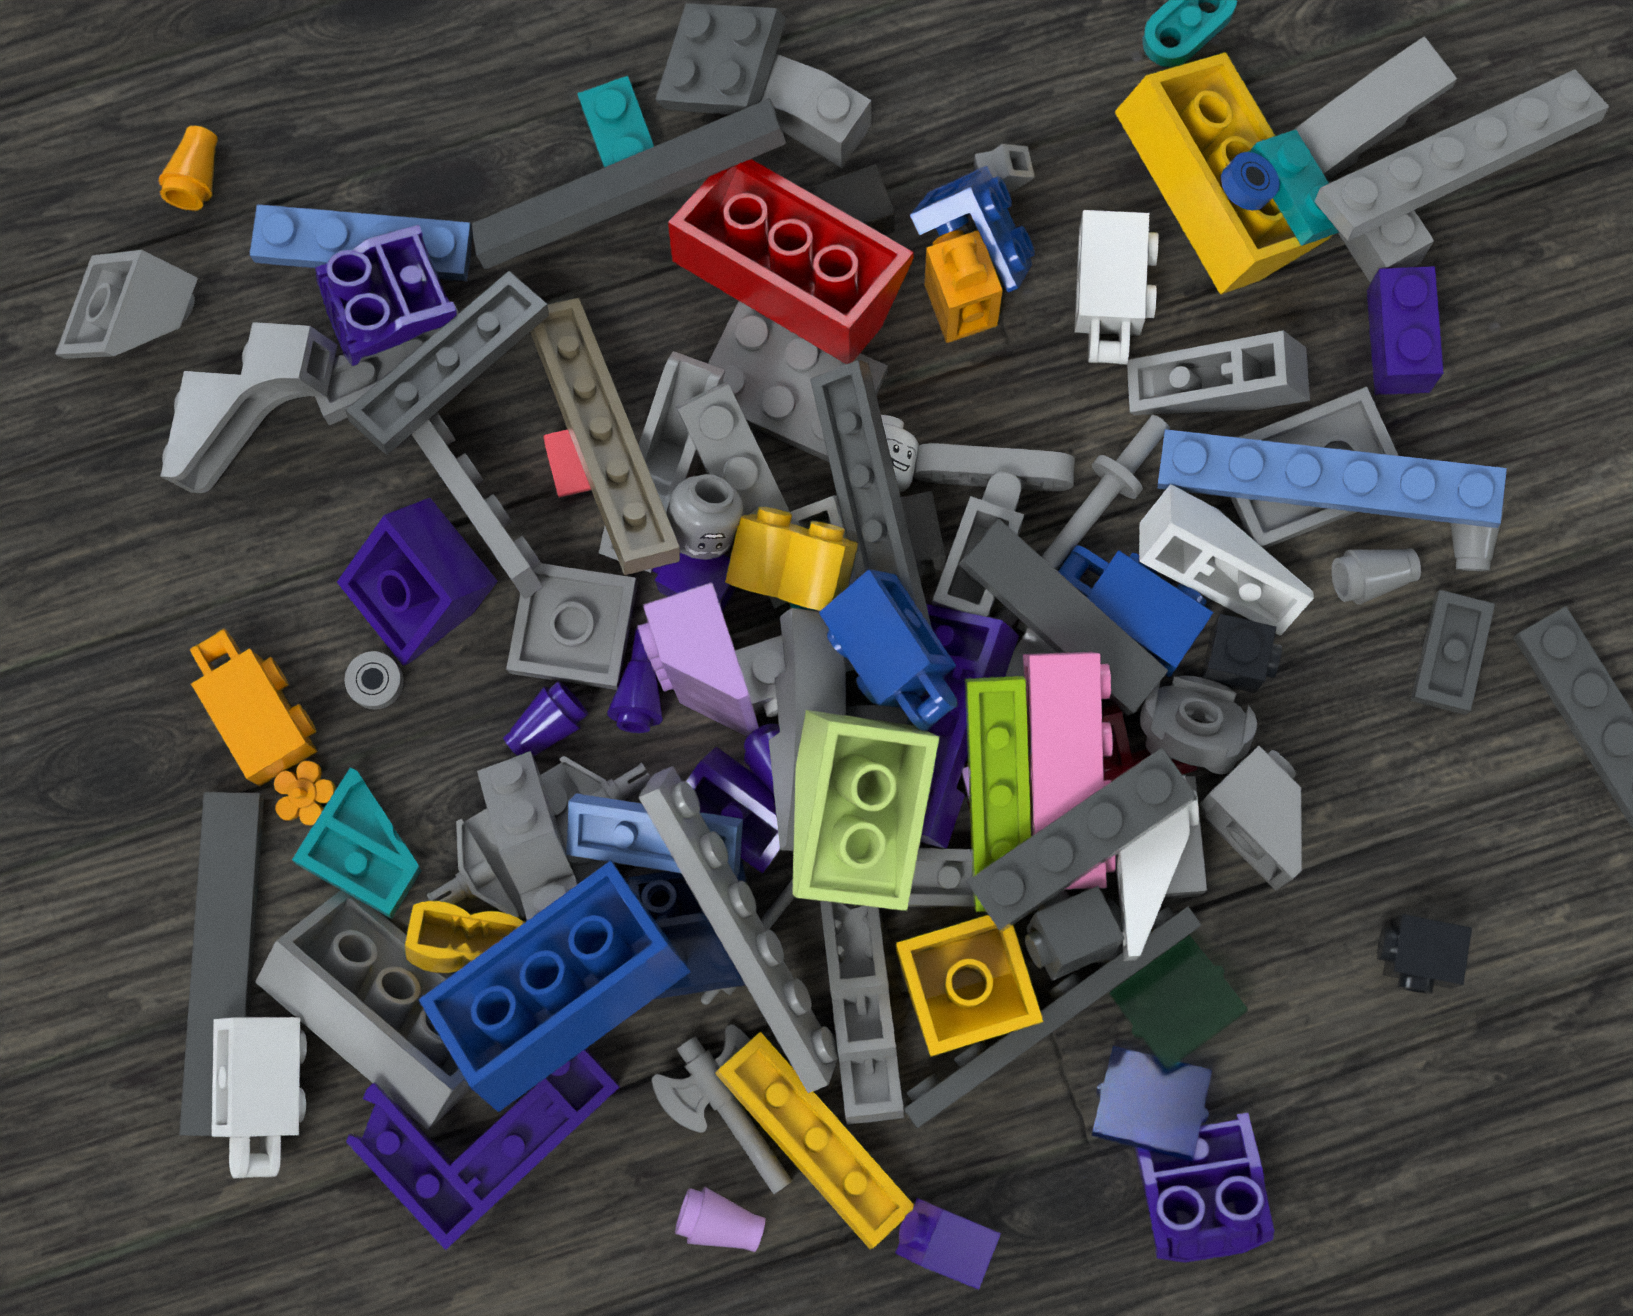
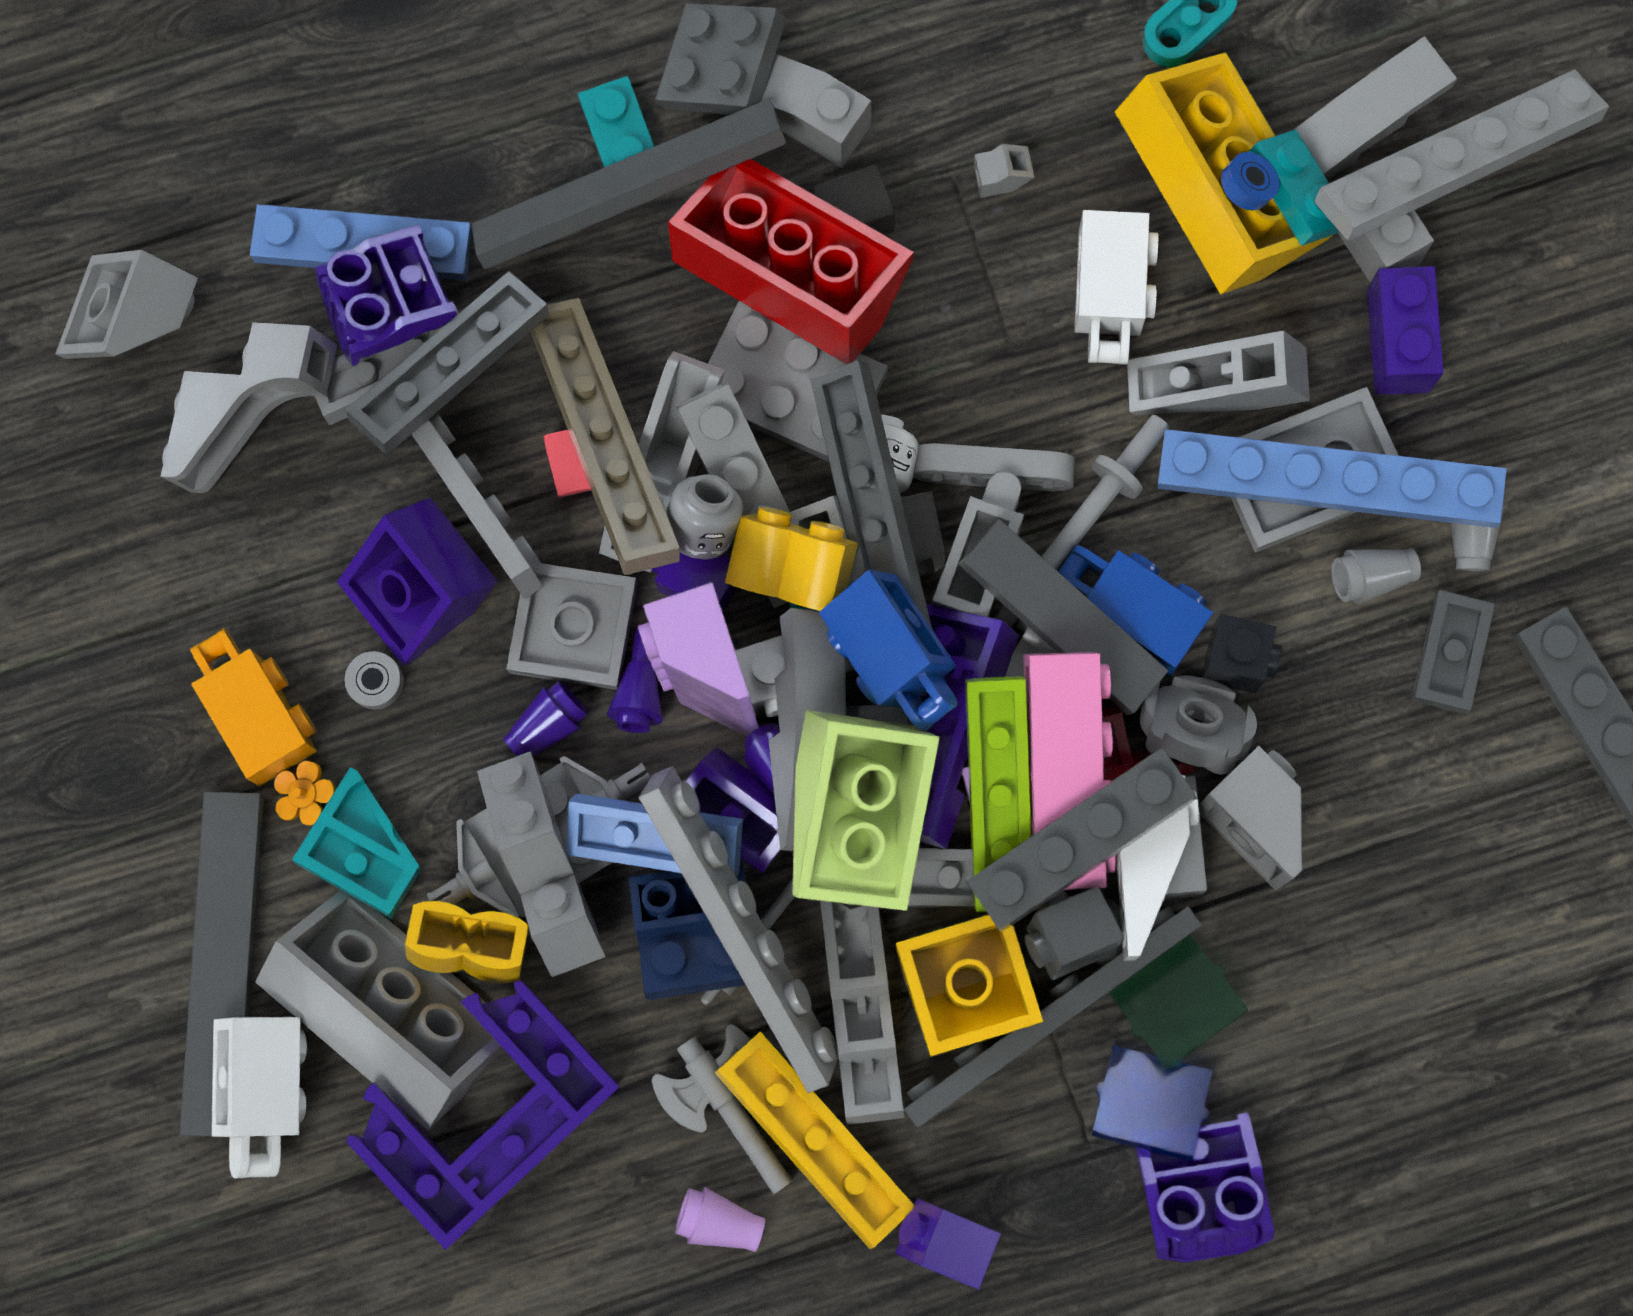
light orange cone [158,126,218,211] -> none
blue slope [419,861,691,1112] -> none
blue bracket [910,165,1035,293] -> none
light orange brick [924,230,1003,343] -> none
white slope [1139,484,1314,636] -> none
black brick [1377,914,1472,994] -> none

